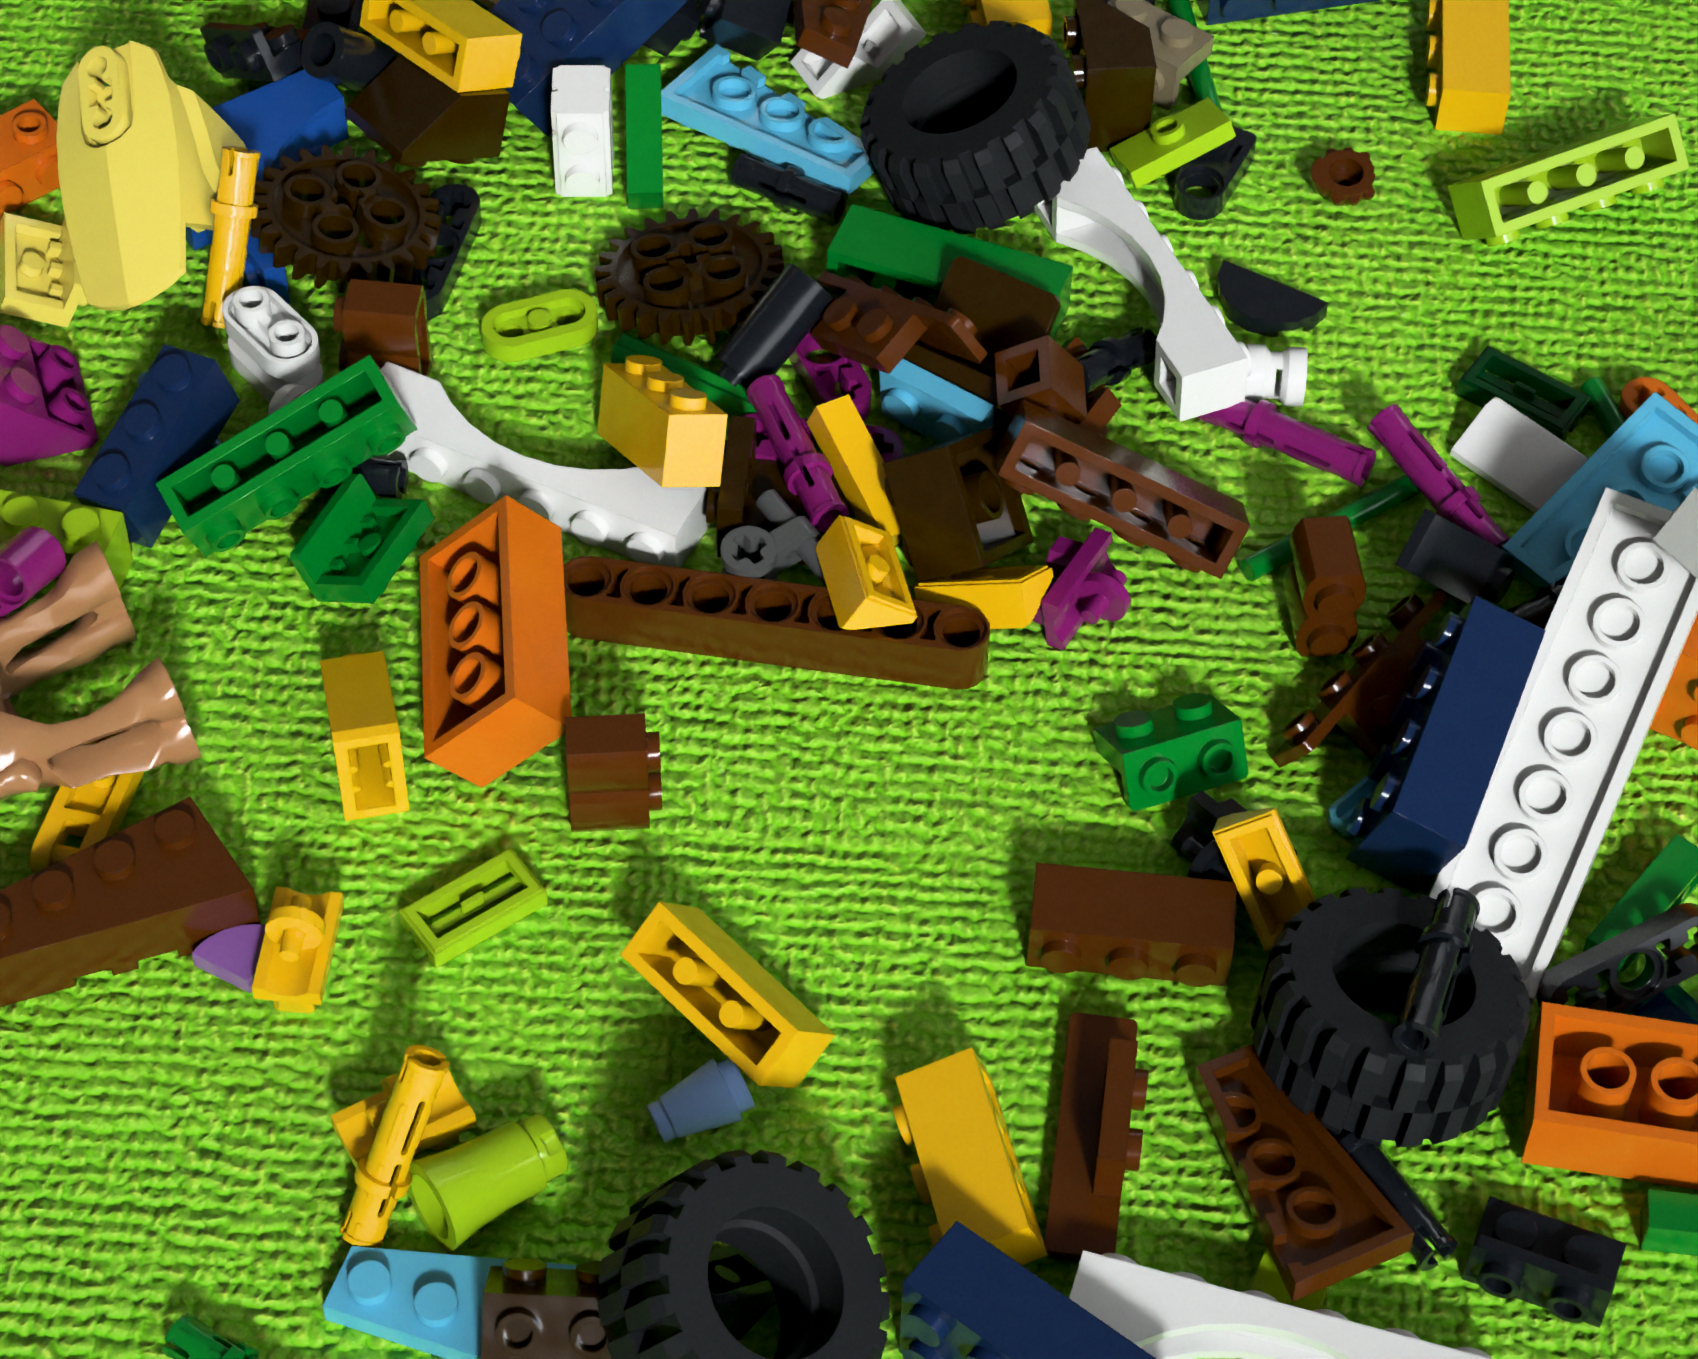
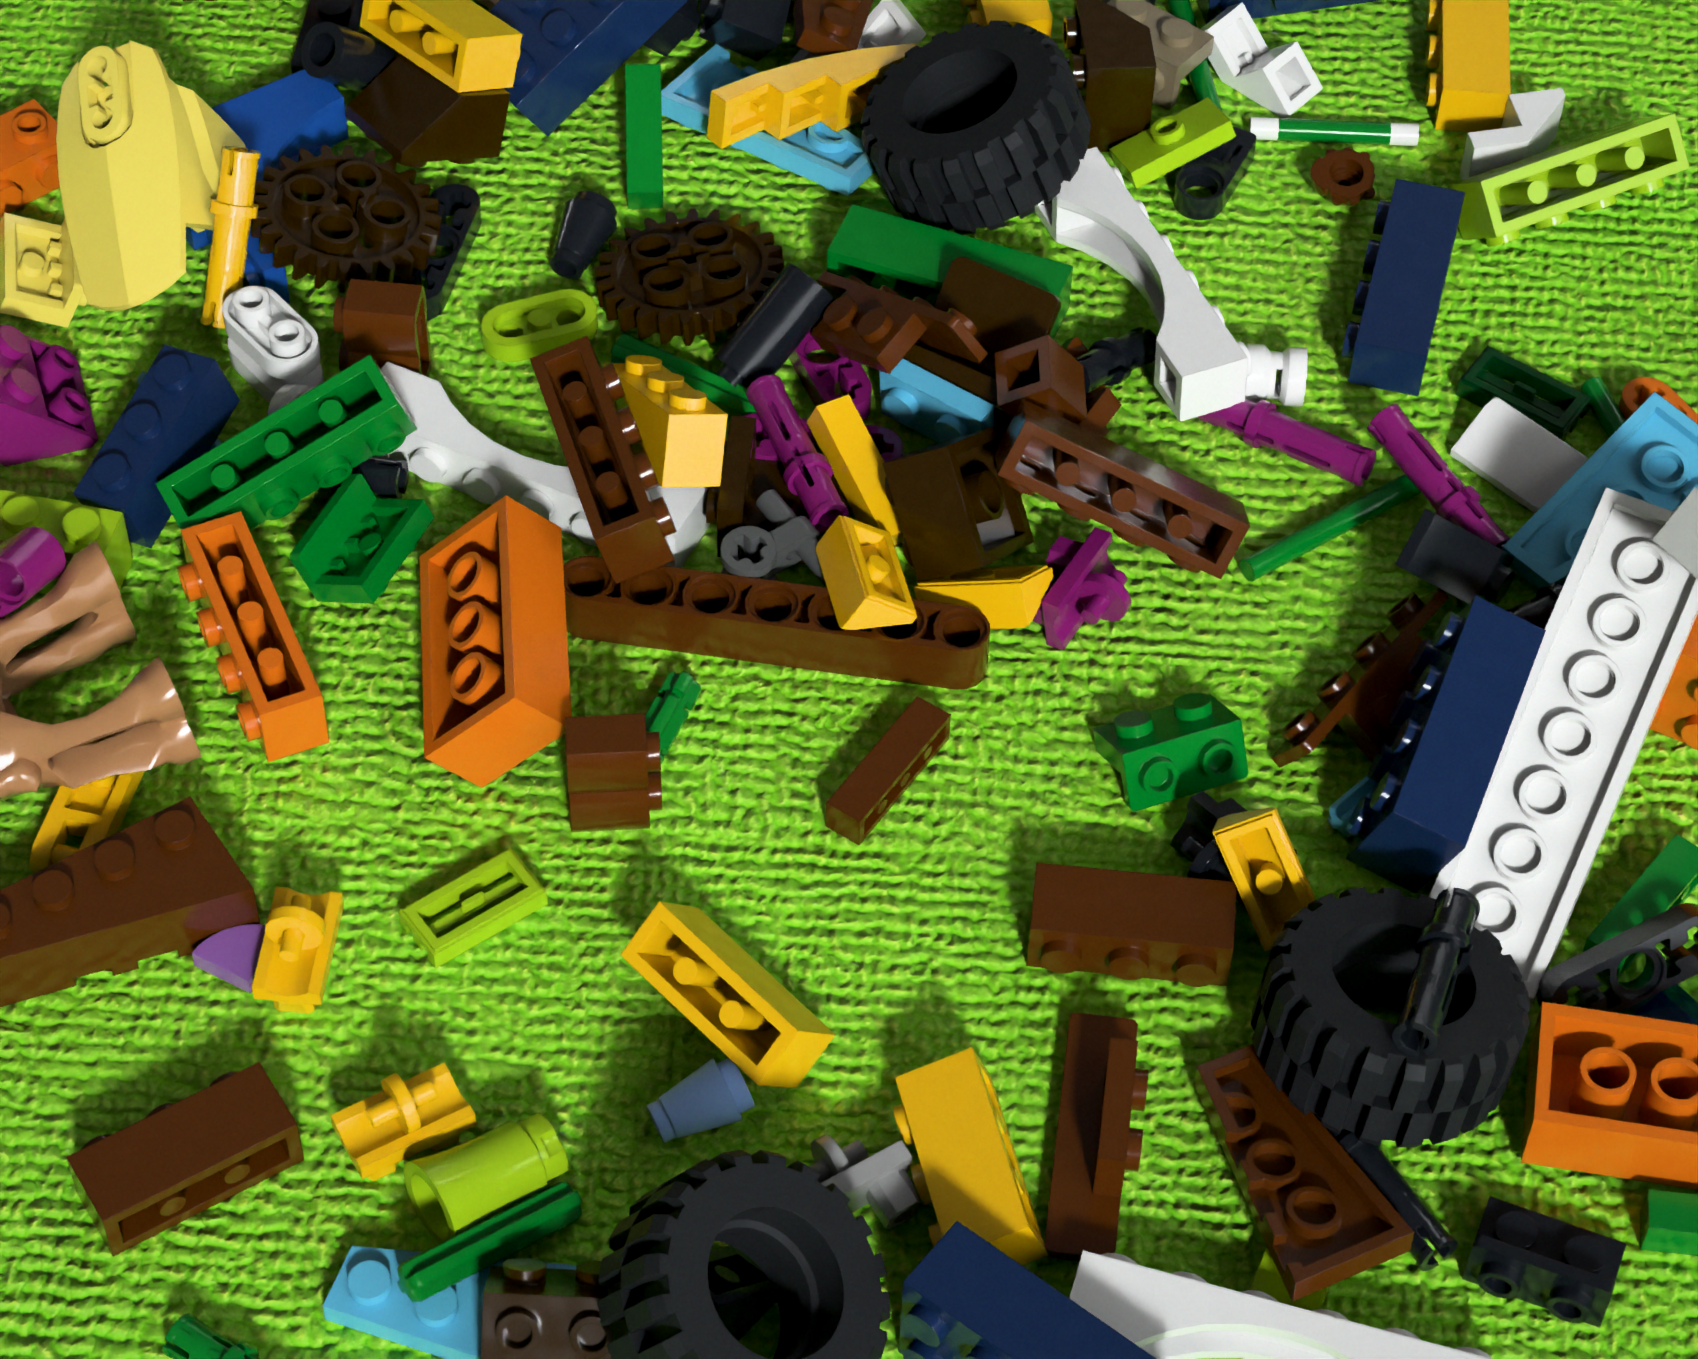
black bracket [200,22,310,83] -> none
yellow slope [320,650,410,821] -> none
yellow pin [339,1045,450,1248] -> none
white brick [551,65,614,197] -> none
black pin [731,152,848,226] -> none
black tile [1216,260,1328,337] -> none
reddish brown brick [1283,515,1366,657] -> none
none -> reddish brown brick [66,1062,304,1256]
none -> orange brick [177,511,330,762]
none -> green axle [397,1182,582,1302]
none -> reddish brown brick [530,336,677,584]
none -> black cone [549,191,617,280]
none -> green axle [645,671,701,764]
none -> yellow slope [707,43,921,149]
none -> light grey hips [809,1134,920,1229]
none -> reddish brown piece [826,696,951,845]
none -> white slope [1201,2,1323,118]
none -> green bar [1248,117,1419,146]
none -> dark blue brick [1341,179,1465,396]
none -> white slope [1459,88,1566,180]

